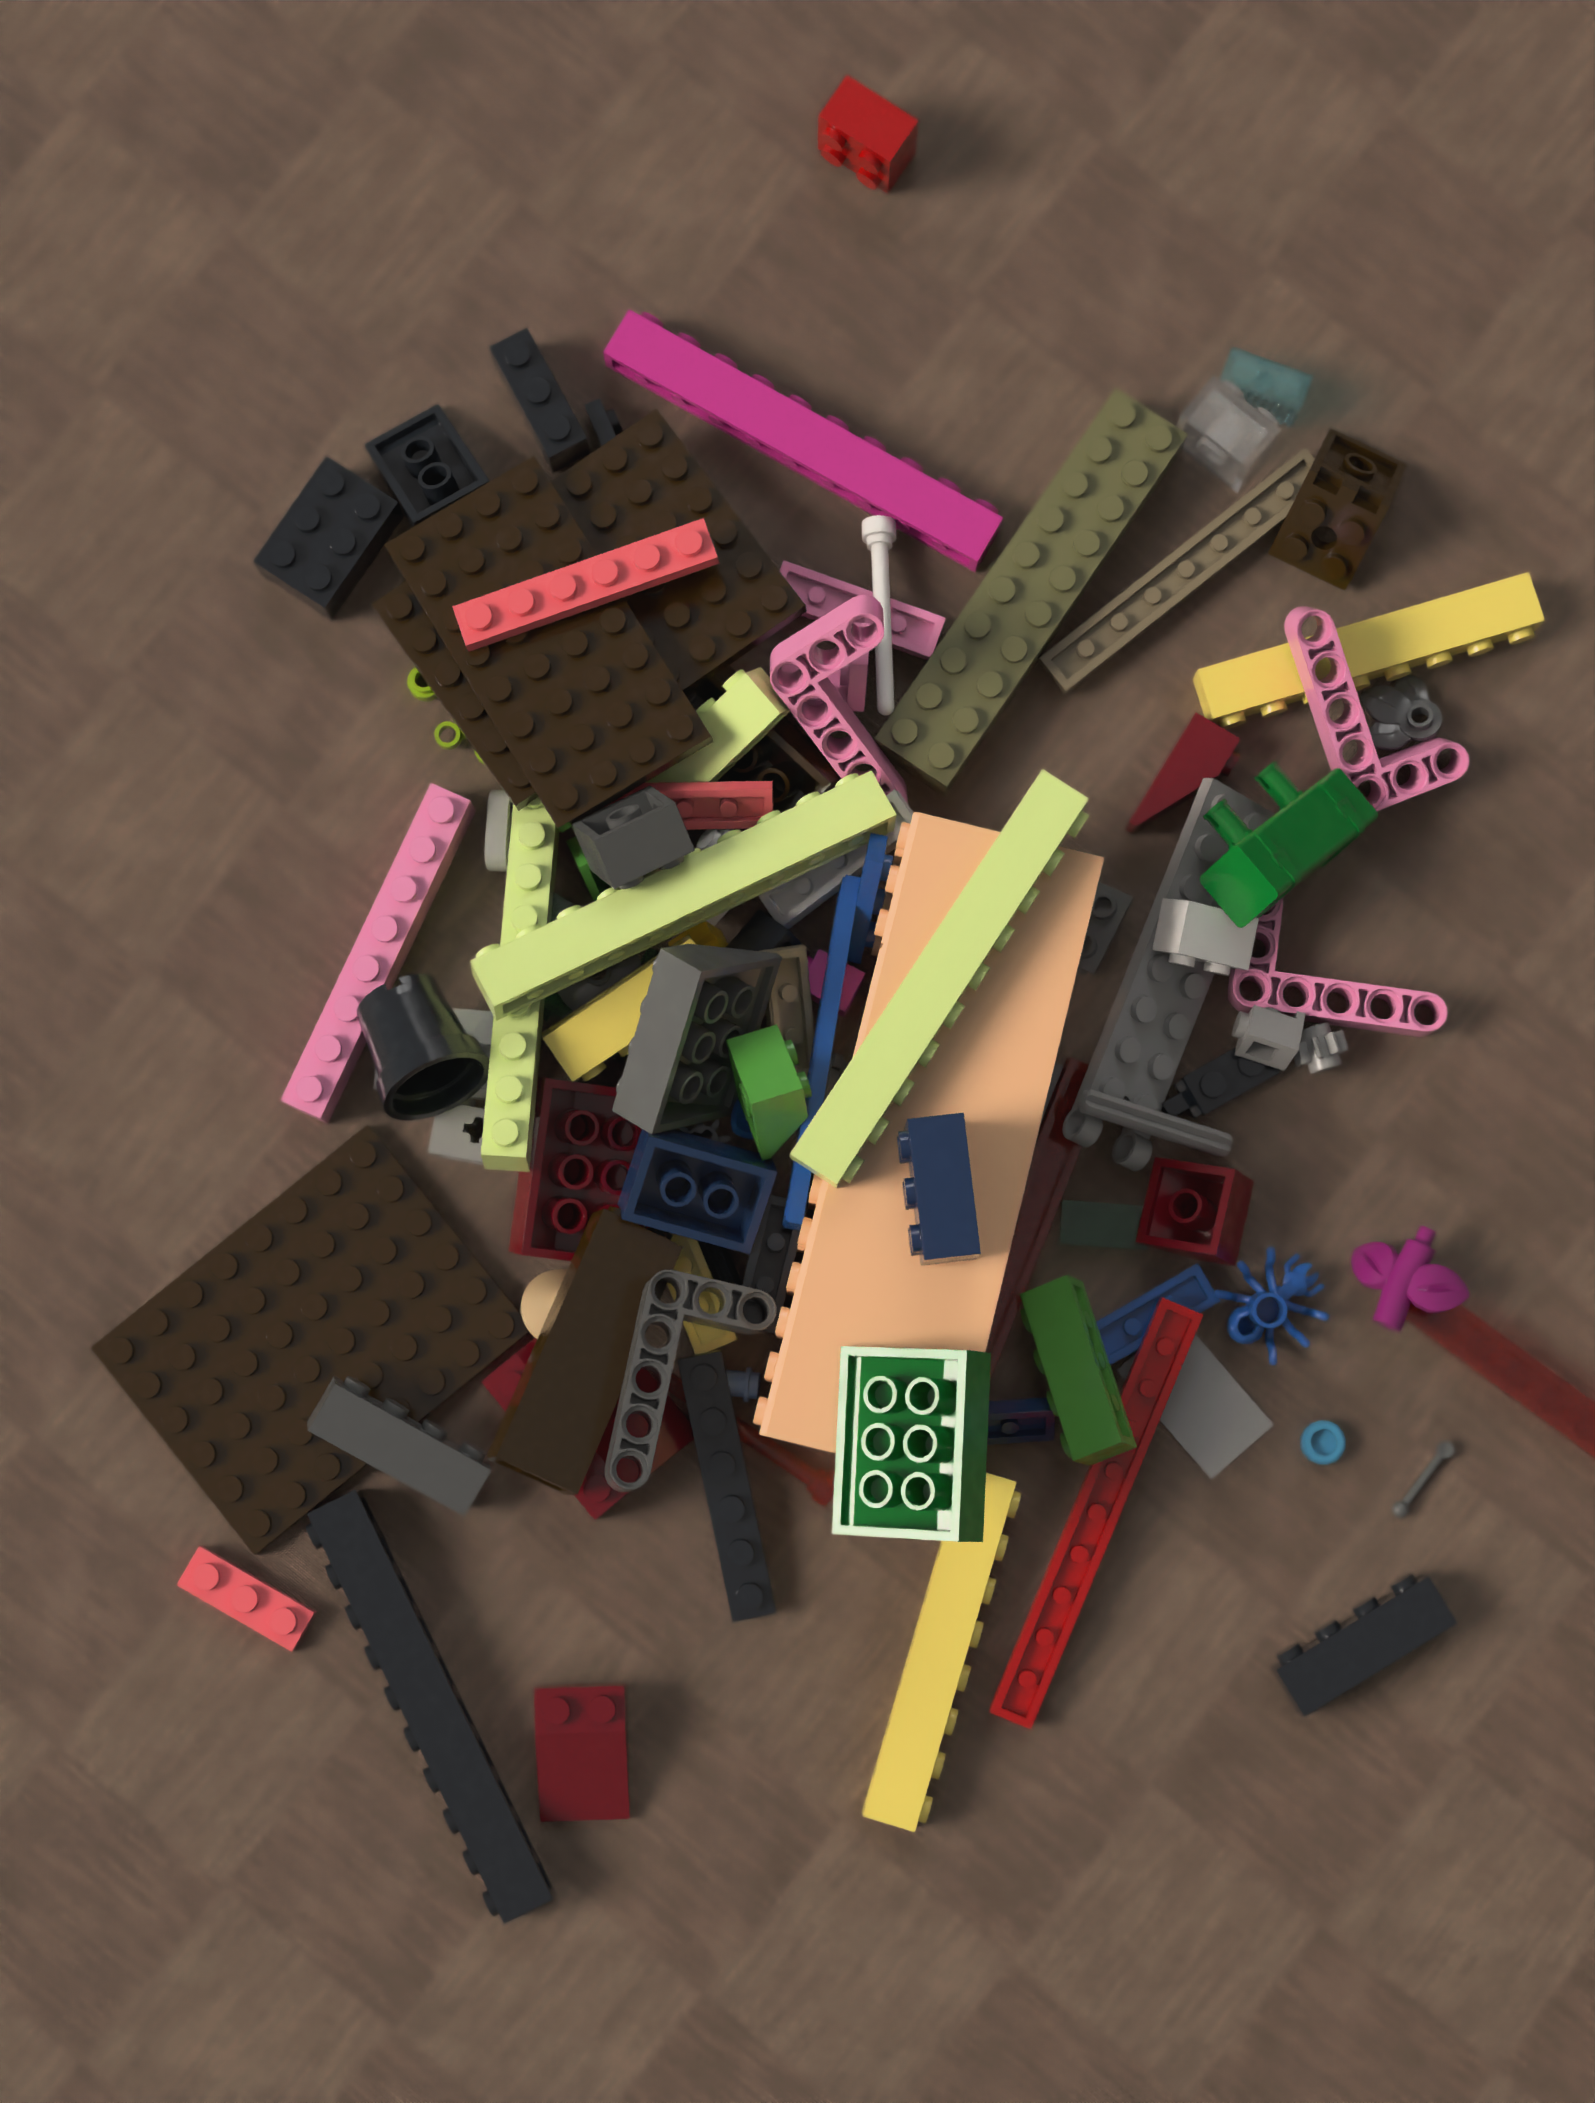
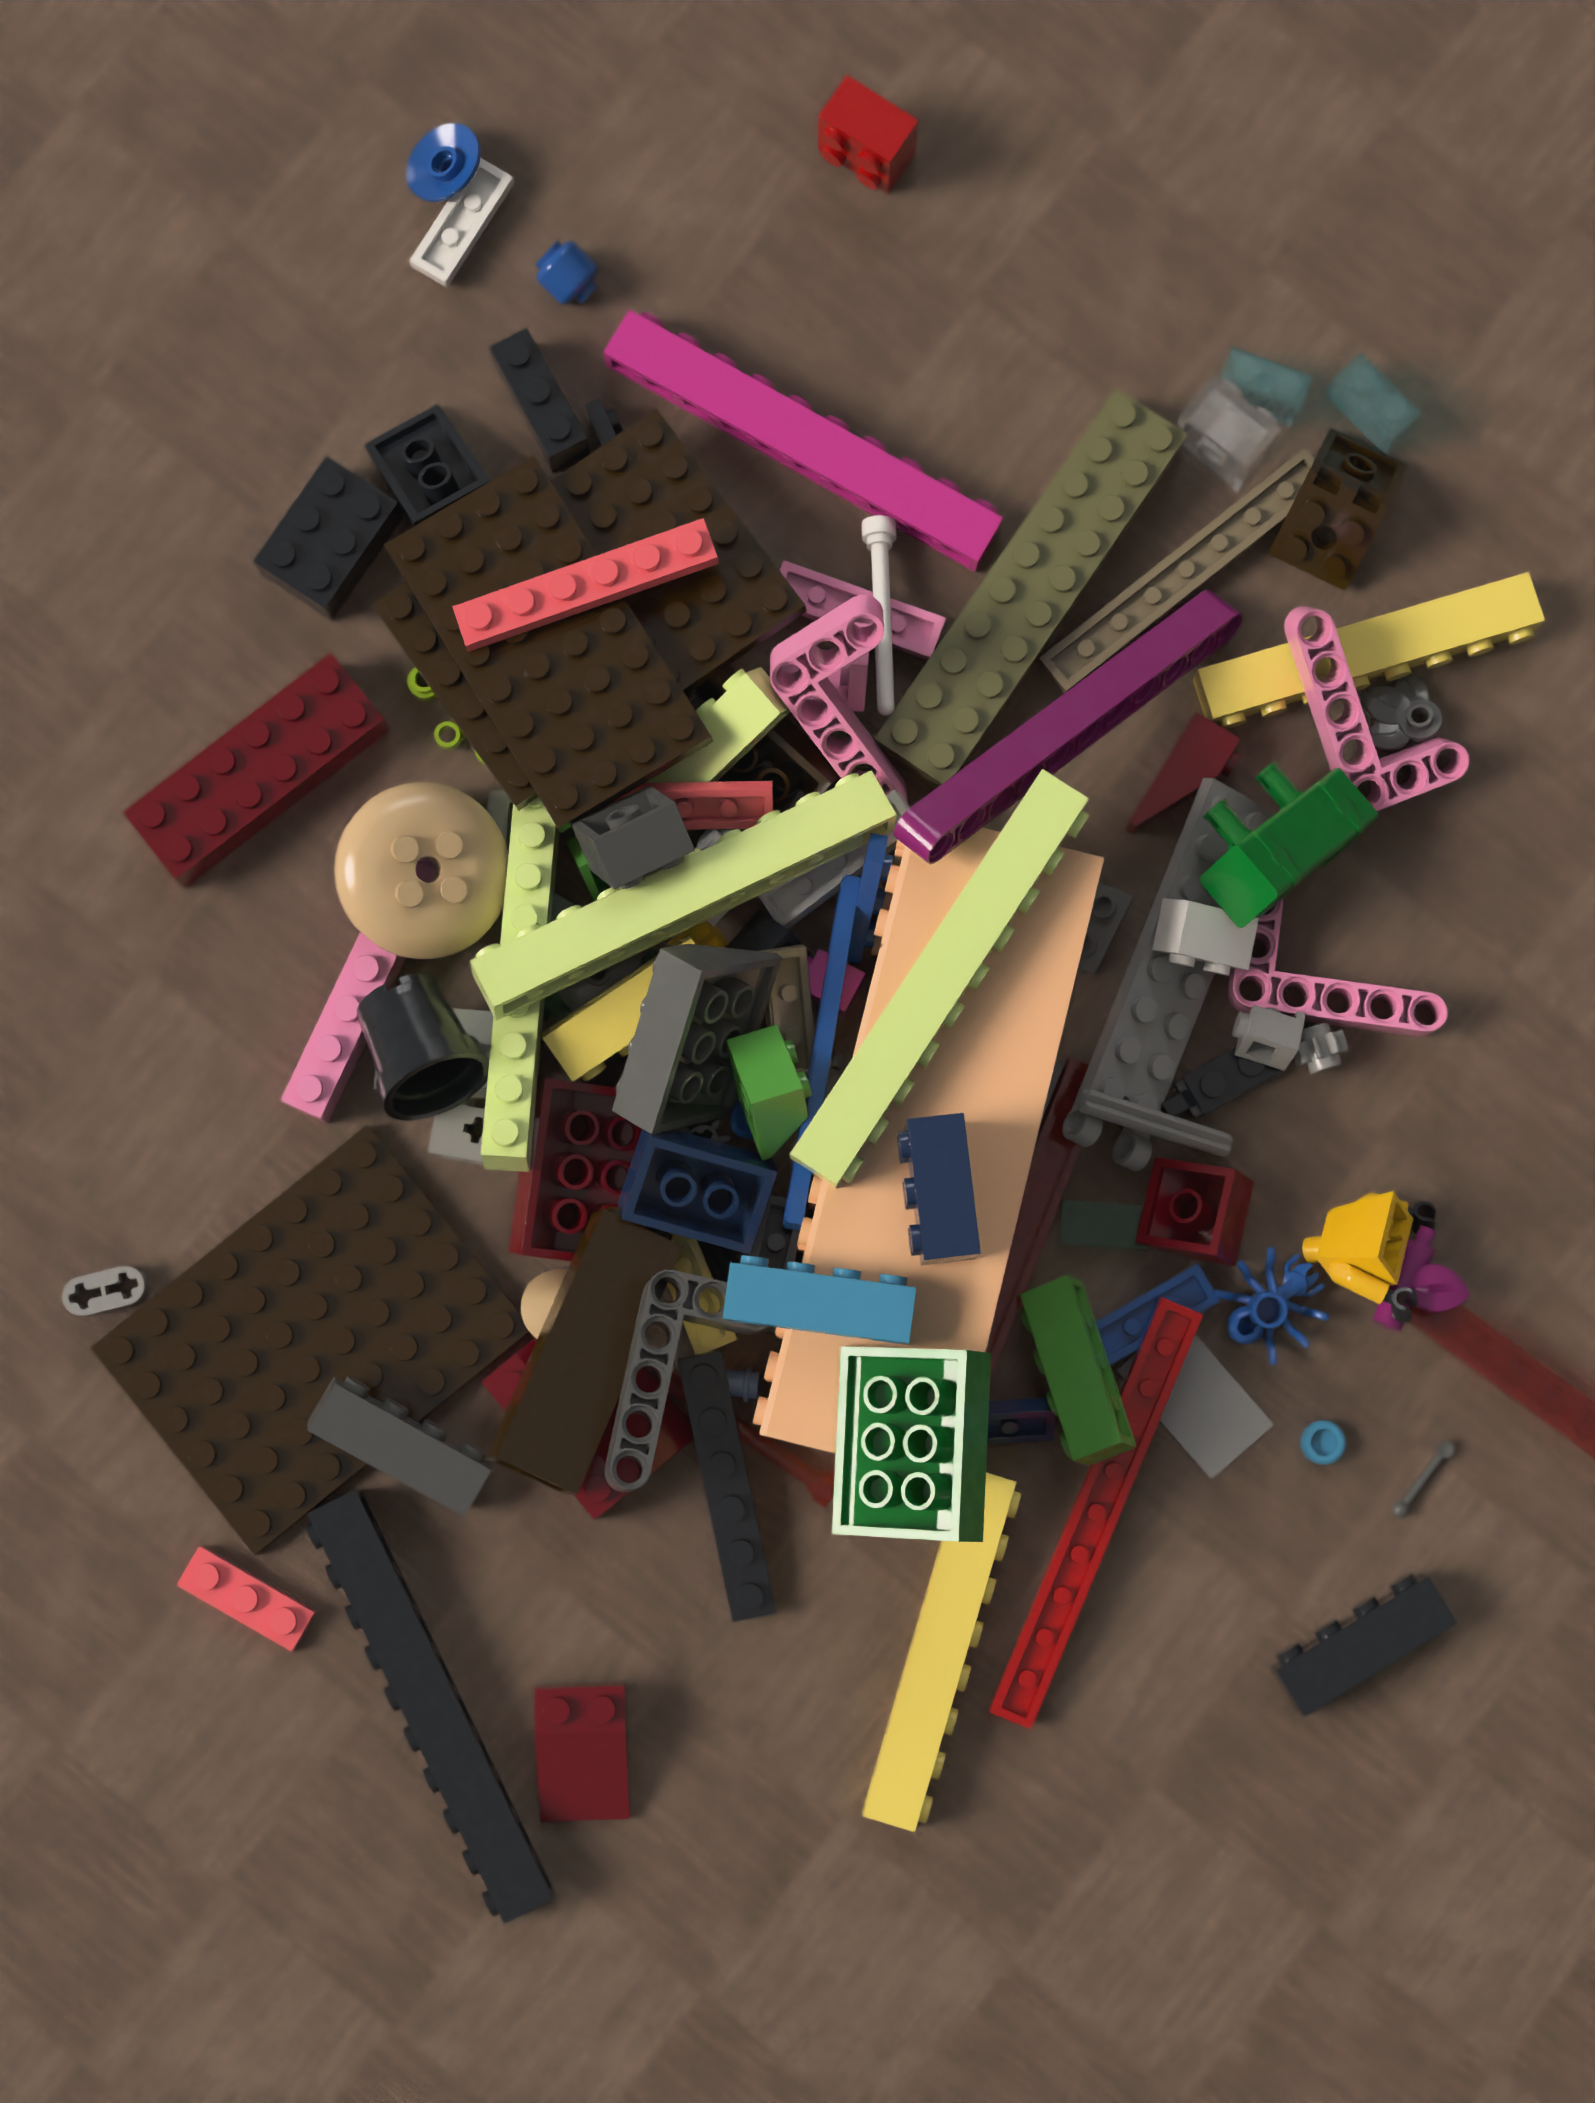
none -> light grey beam [62,1266,149,1317]
none -> dark red brick [122,652,390,889]
none -> tan brick [334,782,509,959]
none -> blue dish [406,123,481,202]
none -> white plate [409,158,514,288]
none -> blue head [535,240,598,305]
none -> dark azure brick [723,1255,916,1345]
none -> magenta beam [894,590,1243,865]
none -> yellow torso [1302,1191,1436,1323]
none -> clear light blue brick [1325,354,1420,454]

